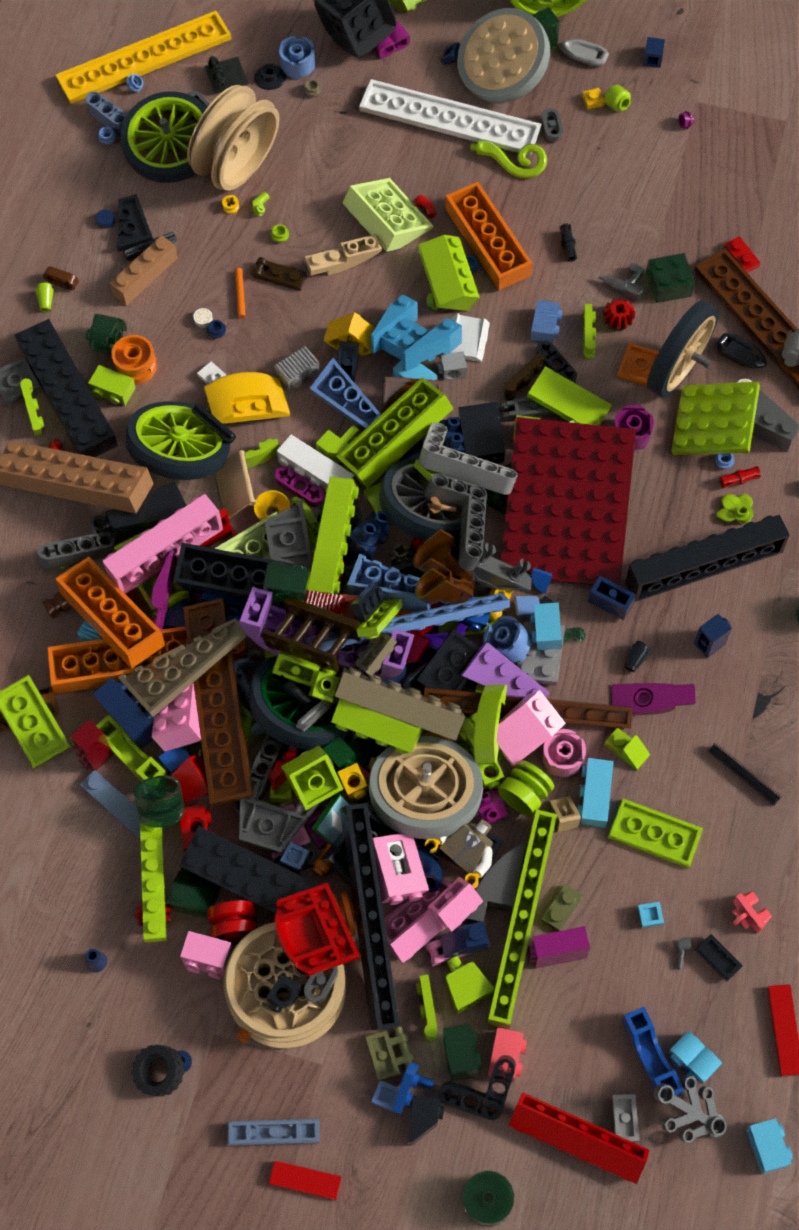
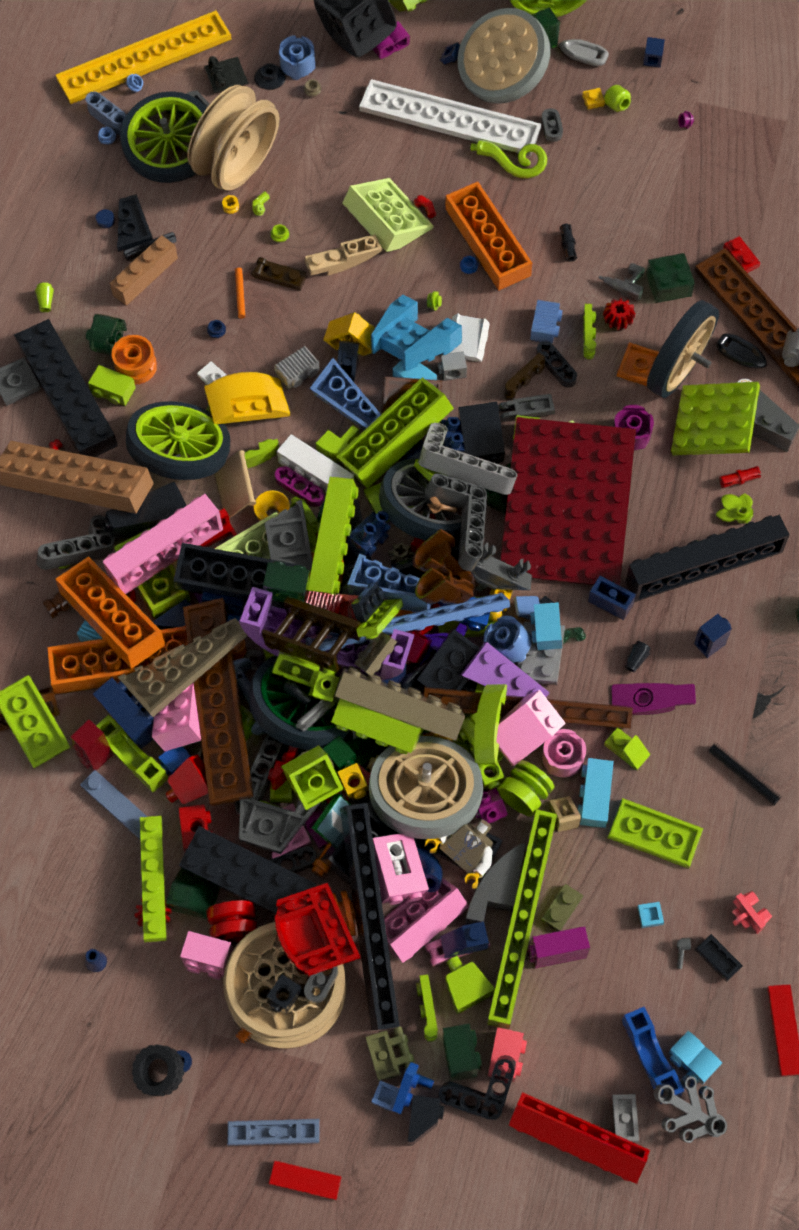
lime plate [20,379,44,436] -> none
reddish brown beam [43,266,79,291] -> none
clear green wheel [134,776,185,828] -> none
magenta piece [151,550,177,631] -> none
black axle [192,404,236,443] -> none
white tile [193,308,213,328] -> none
medium blue plate [280,842,310,872] -> none
lime slope [417,235,480,311] -> none
bright pink brick [428,877,483,932] -> none
clear green wheel [462,1171,514,1228] -> none
lime tile [527,366,612,425] -> none
blue tile [532,568,552,594] -> none
medium blue plate [715,454,735,469] -> none
medium azure brick [746,1118,793,1175] -> none

